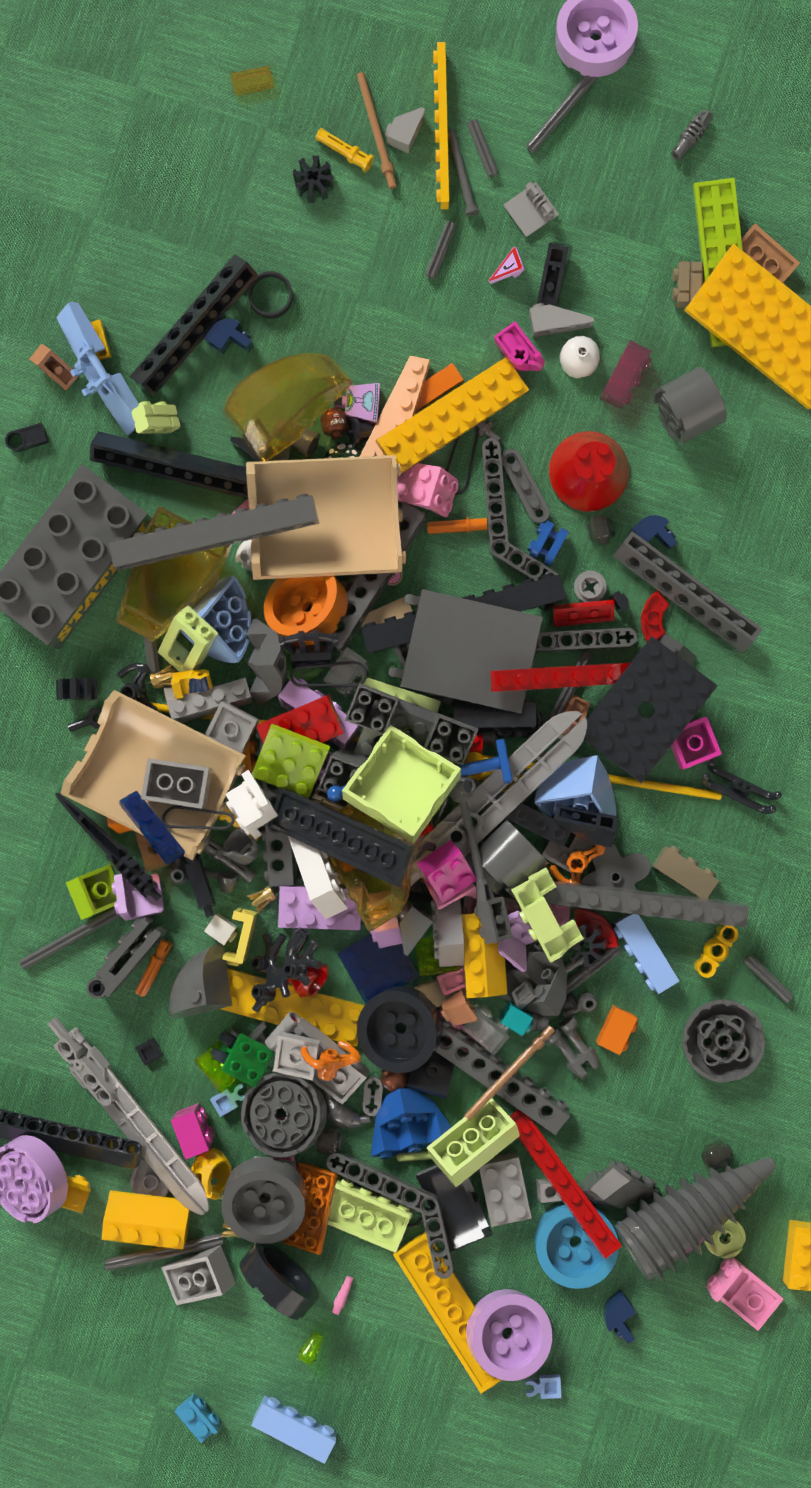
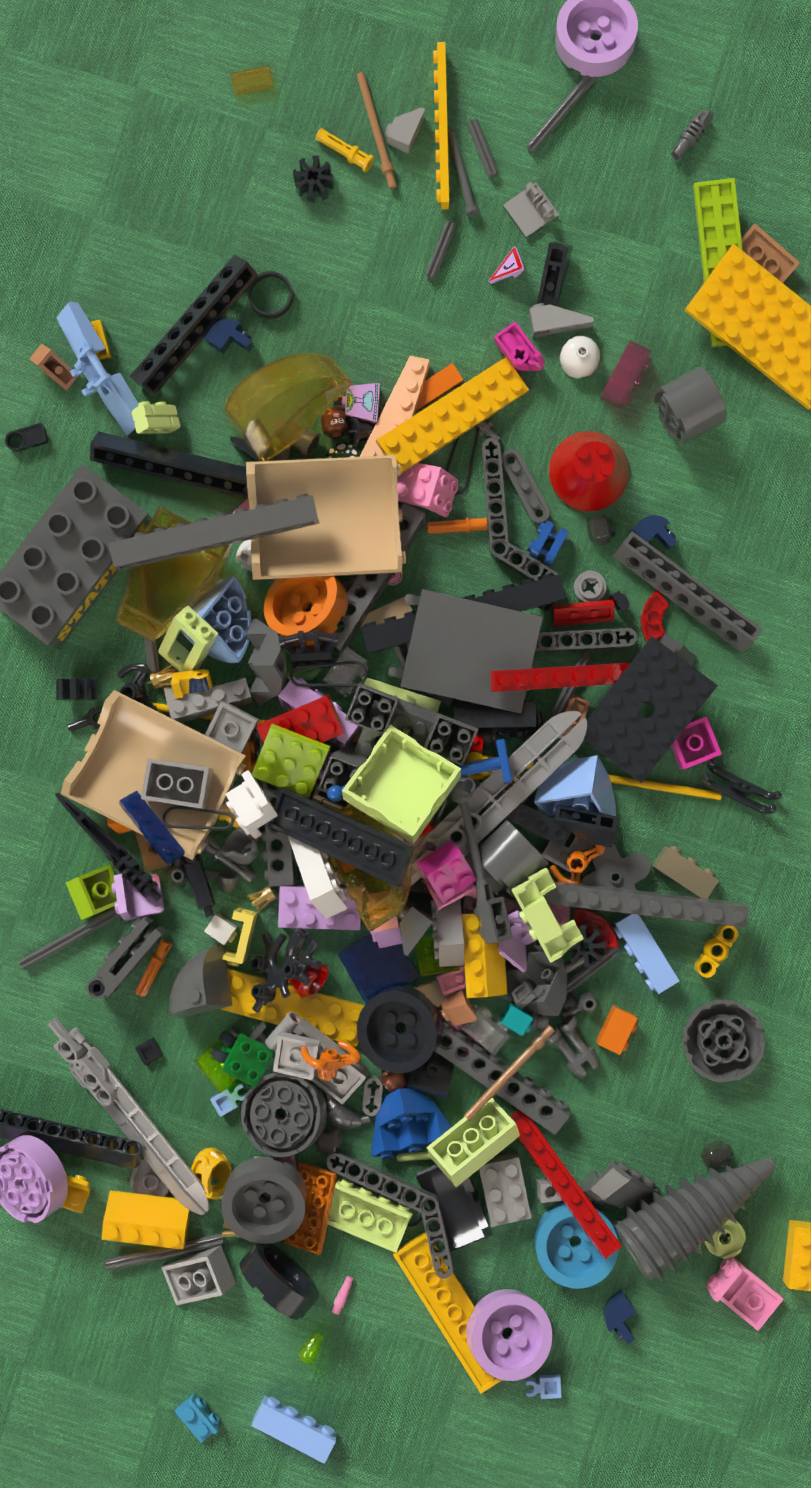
dark pink brick [171,1103,215,1159] -> none
dark tan brick [672,261,703,308] -> none
dark grey axle [744,955,794,1003] -> none

